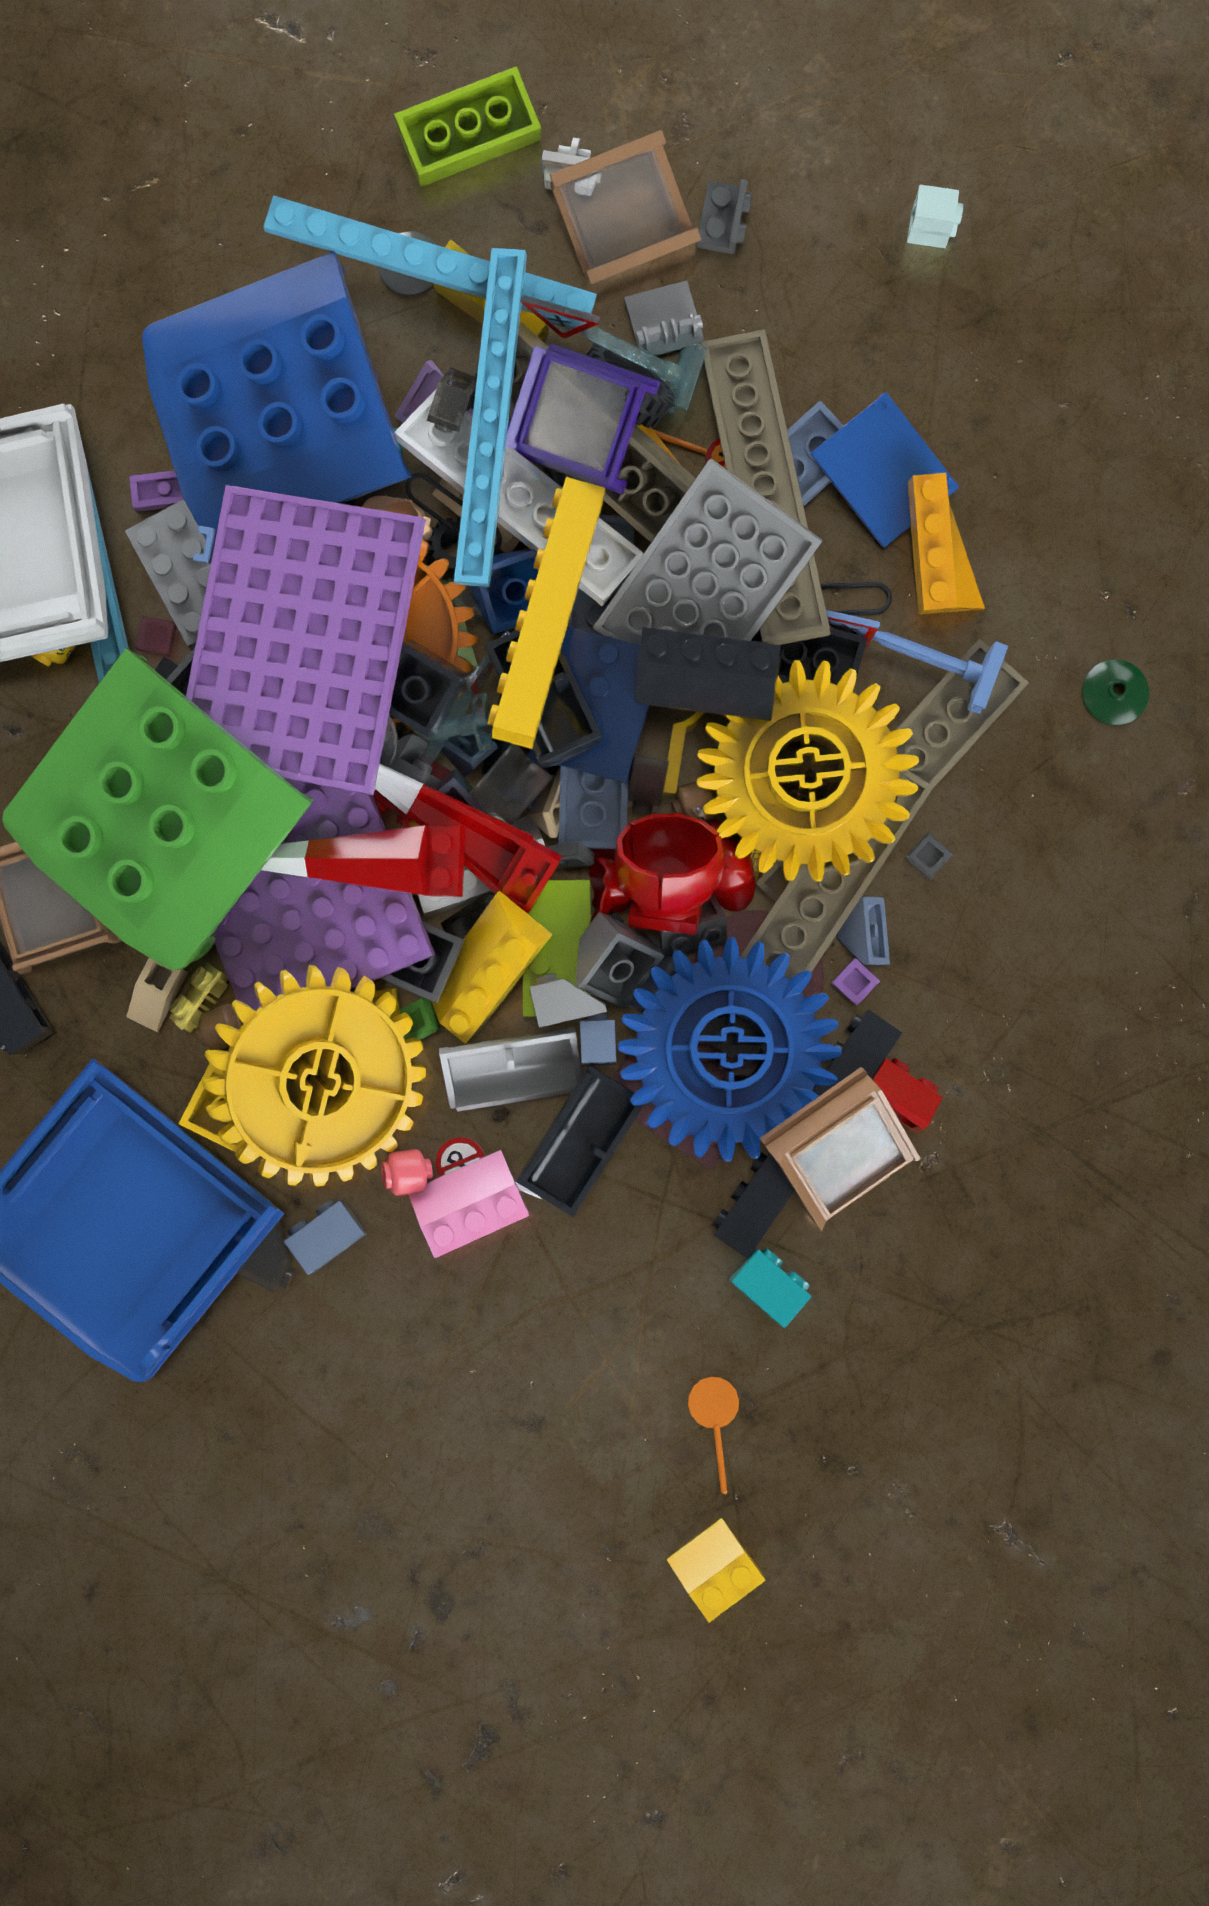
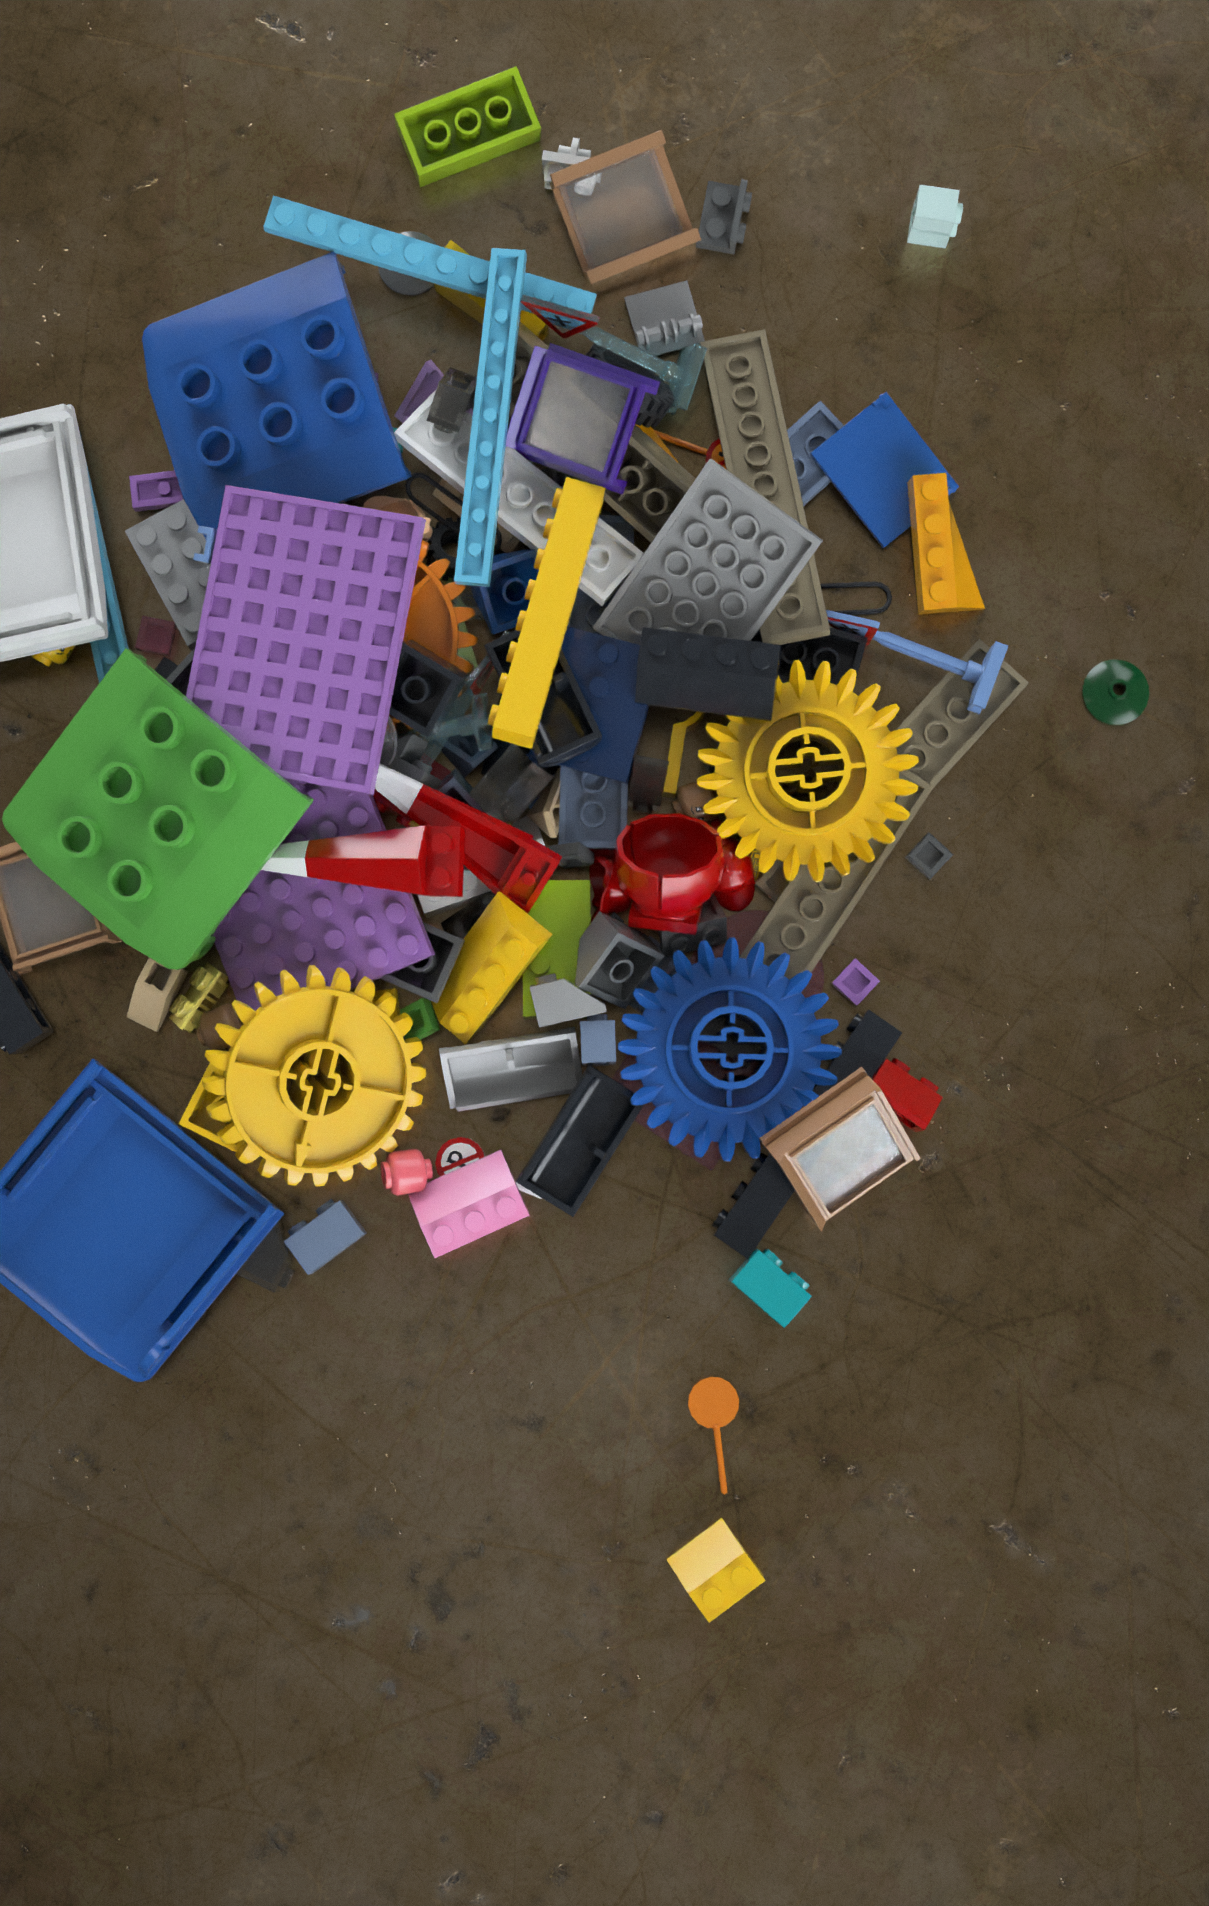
sand blue slope [835,897,890,965] -> none

